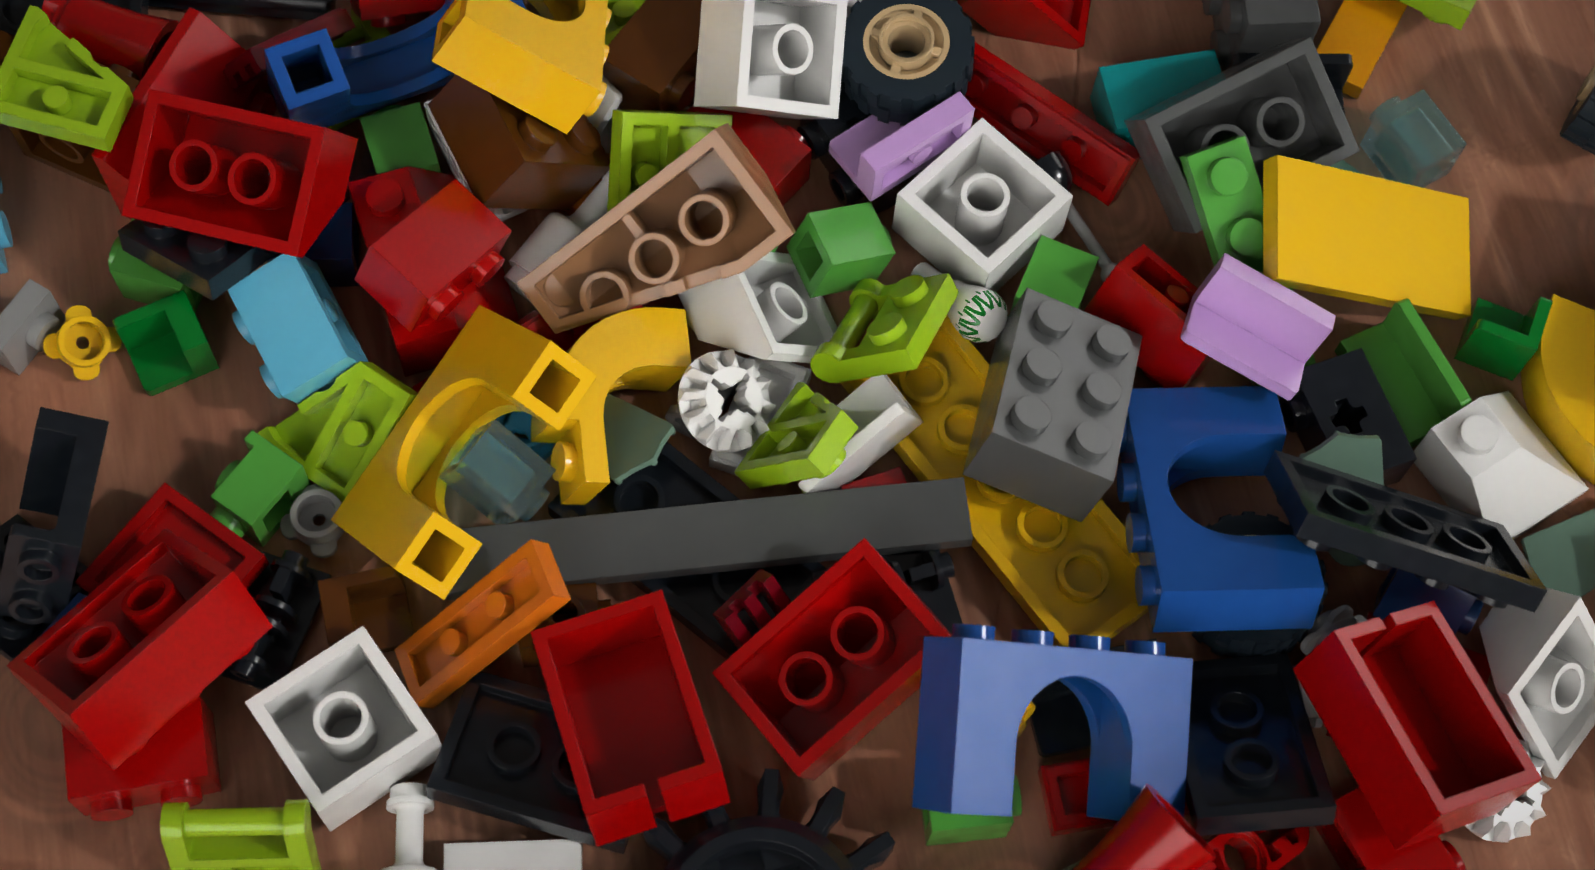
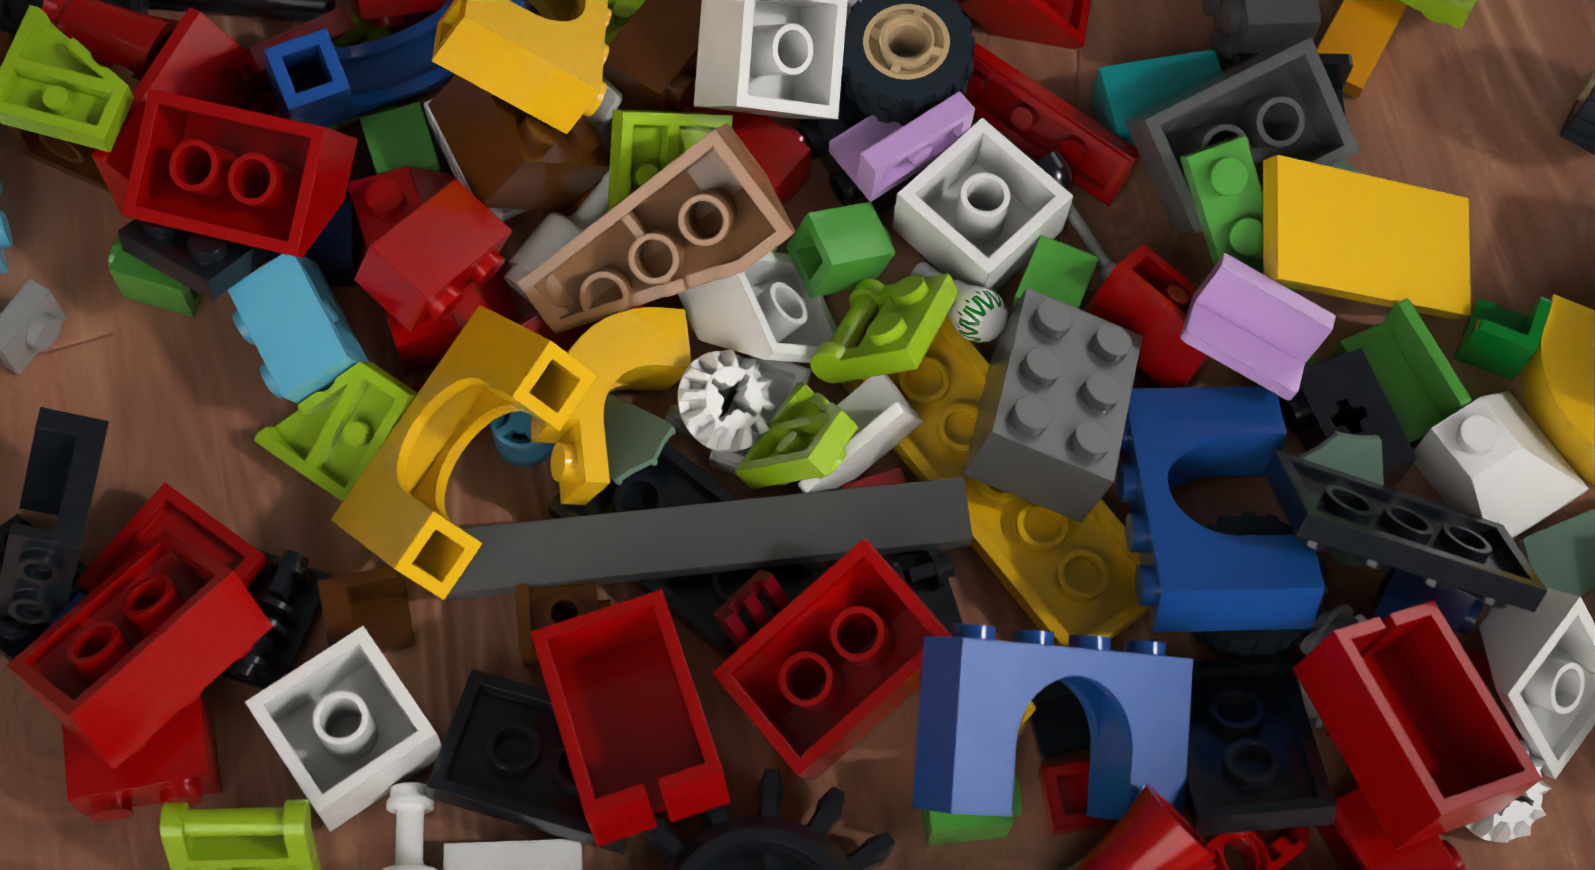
yellow plate [43,305,122,381] -> none
green panel [112,290,220,396] -> none
bright green brick [209,430,311,547] -> none
light grey plate [280,484,345,558] -> none
orange plate [394,539,571,709] -> none
clear light blue brick [439,419,556,525] -> none
clear light blue brick [1360,89,1467,188] -> none

